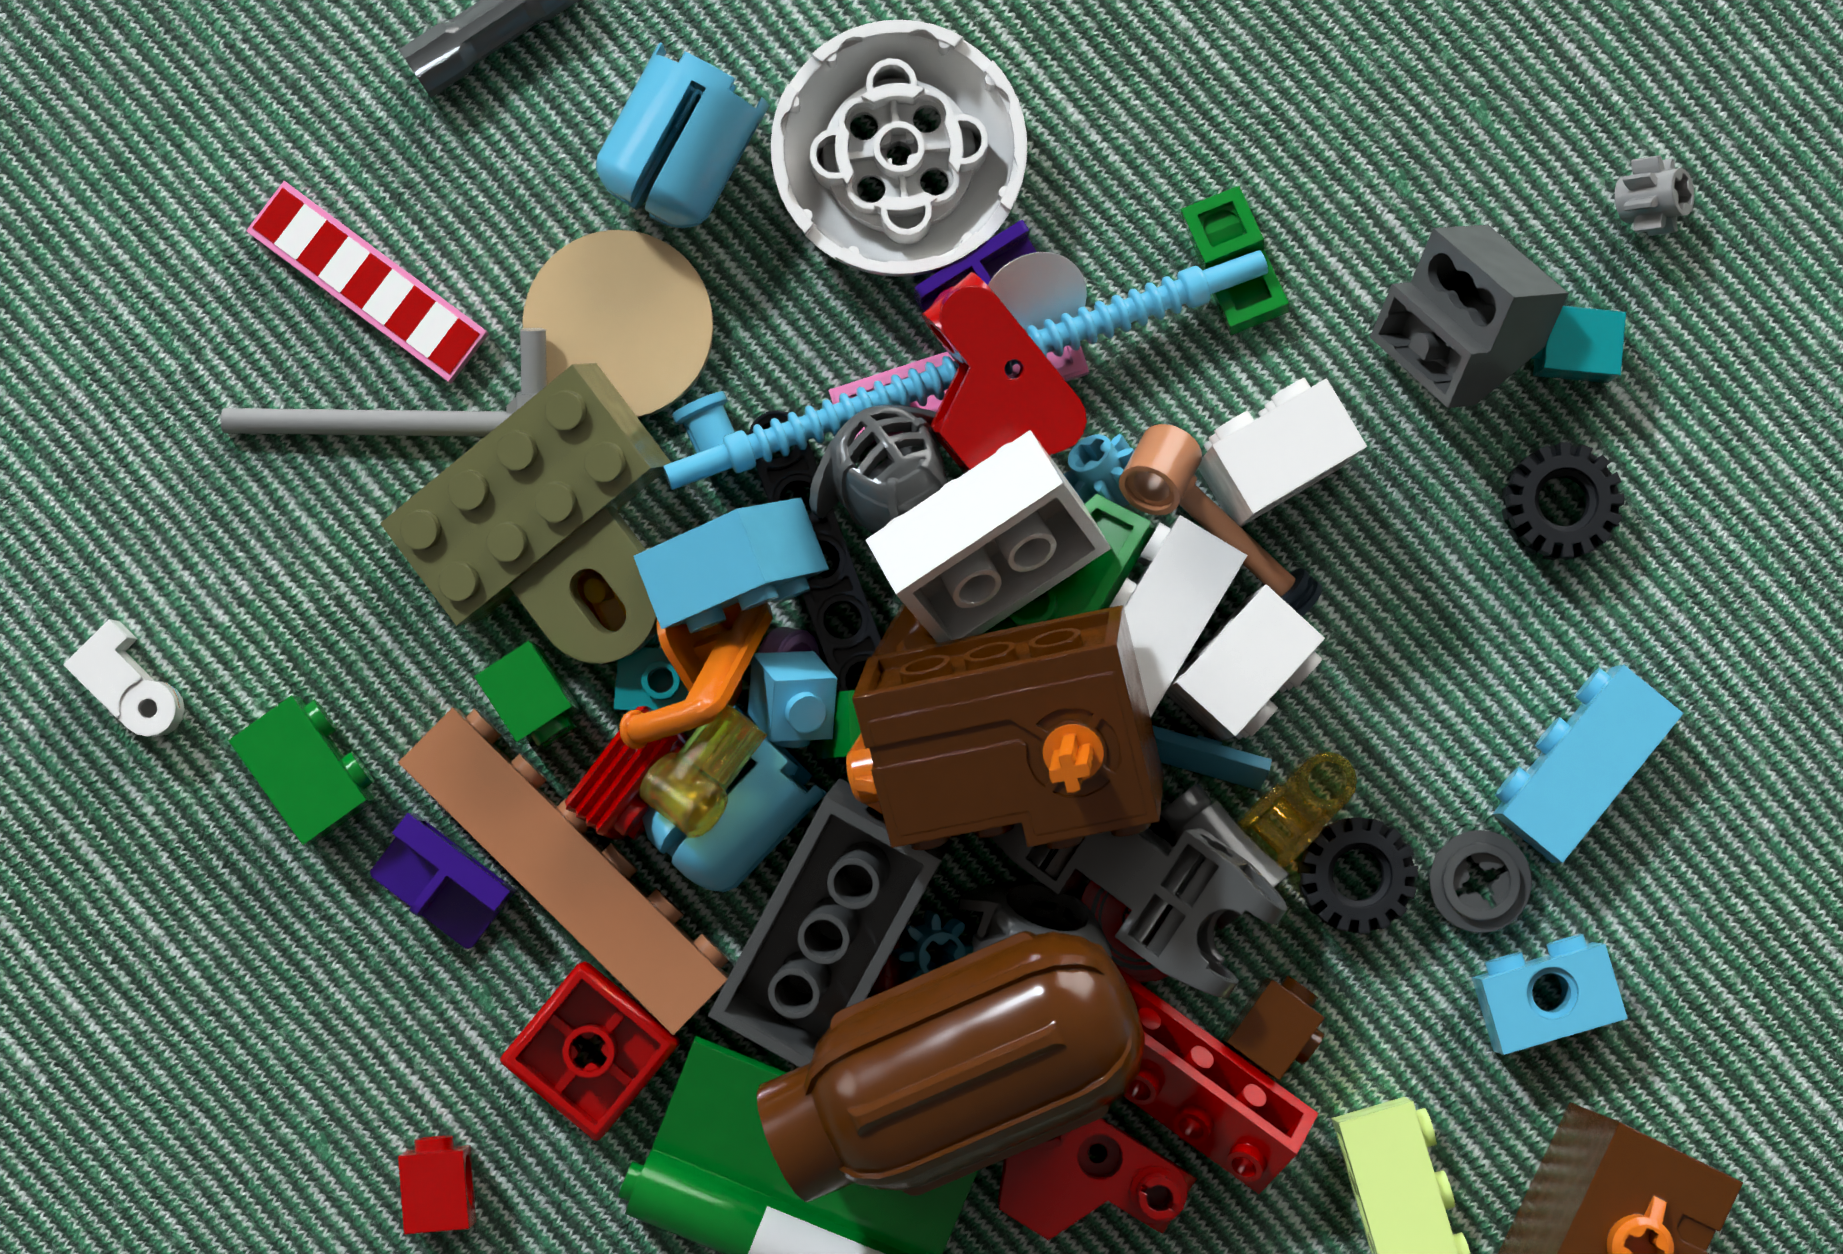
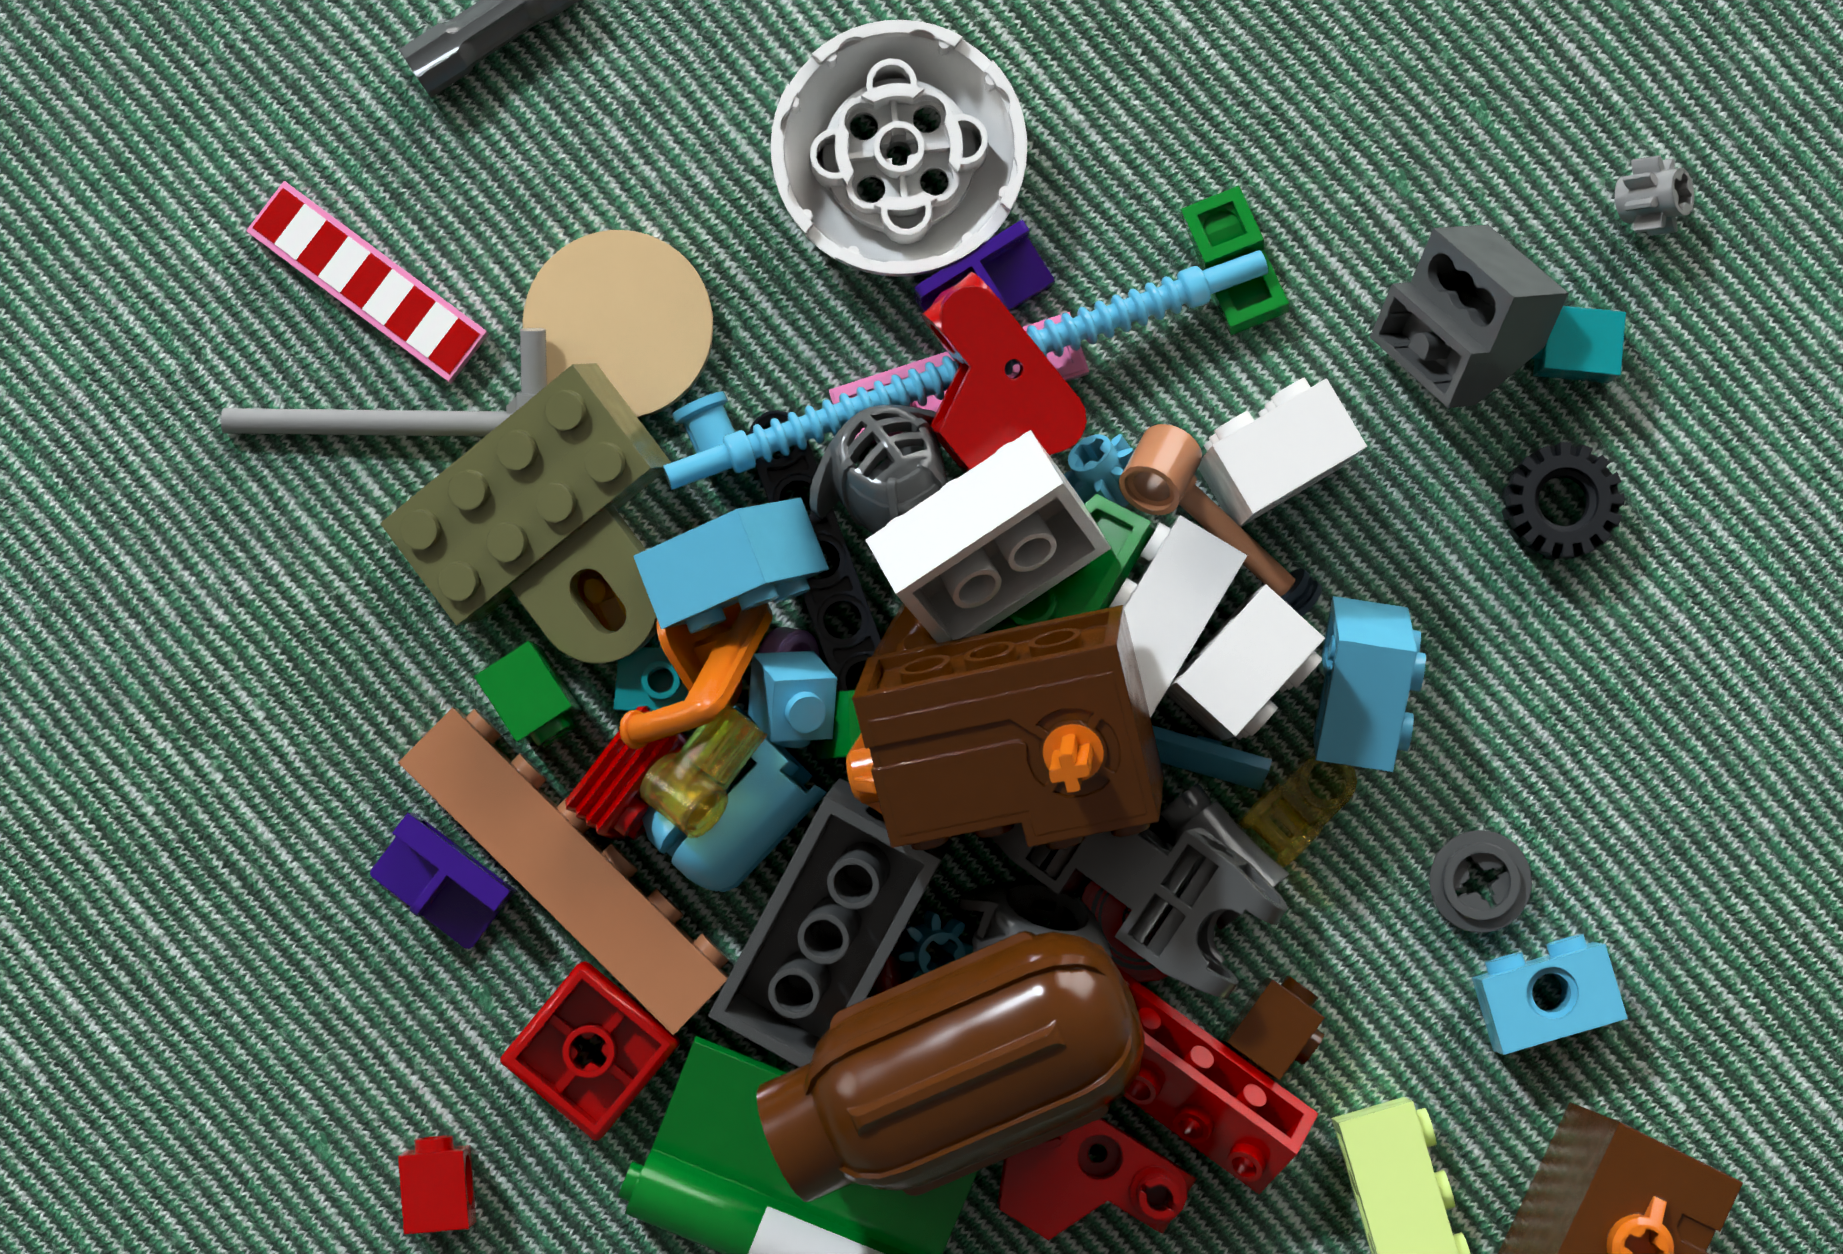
white leg [63,619,185,737] -> none
green brick [228,695,375,845] -> none
medium azure cylinder [596,43,770,228] -> none
white sticker [988,252,1087,333] -> none
black tyre [1297,817,1418,933] -> none
medium azure brick [1492,664,1684,863] -> none
none -> medium azure brick [1313,596,1426,772]

